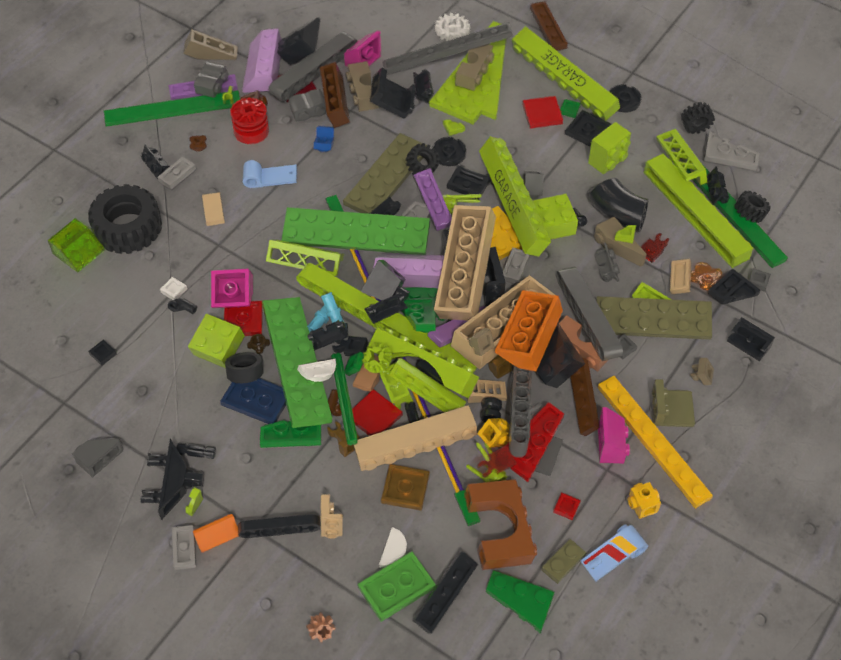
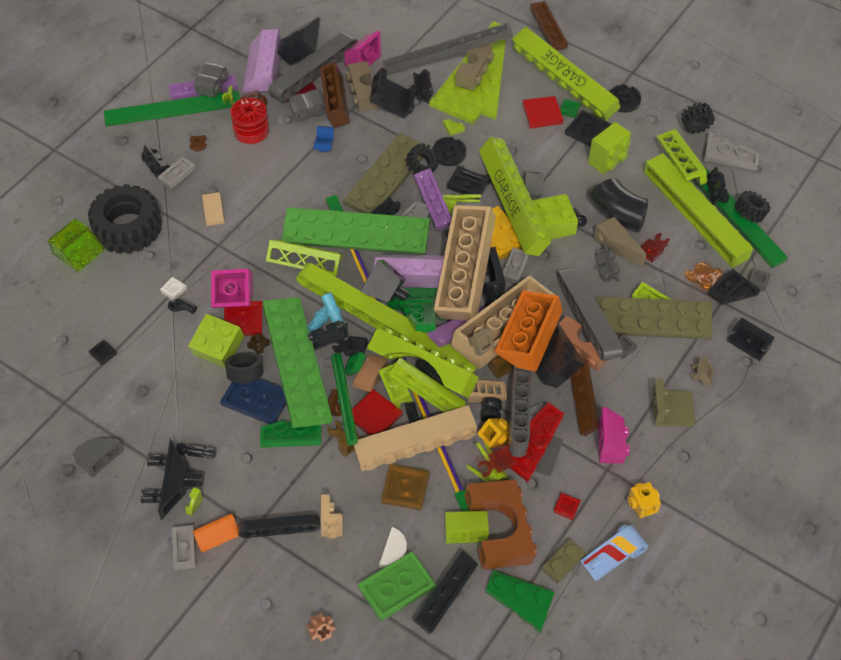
dark tan slope [183,29,238,60] -> none
light blue door [243,160,297,188] -> none
white tile [297,359,336,382] -> none
lime gear [362,342,392,373] -> none
black hinge [364,292,407,324] -> none
white gear [435,13,470,41] -> none
yellow plate [598,376,713,509] -> none
lime tile [615,225,636,244] -> none
tan tile [670,259,691,294] -> none
none -> lime hinge [445,511,489,544]

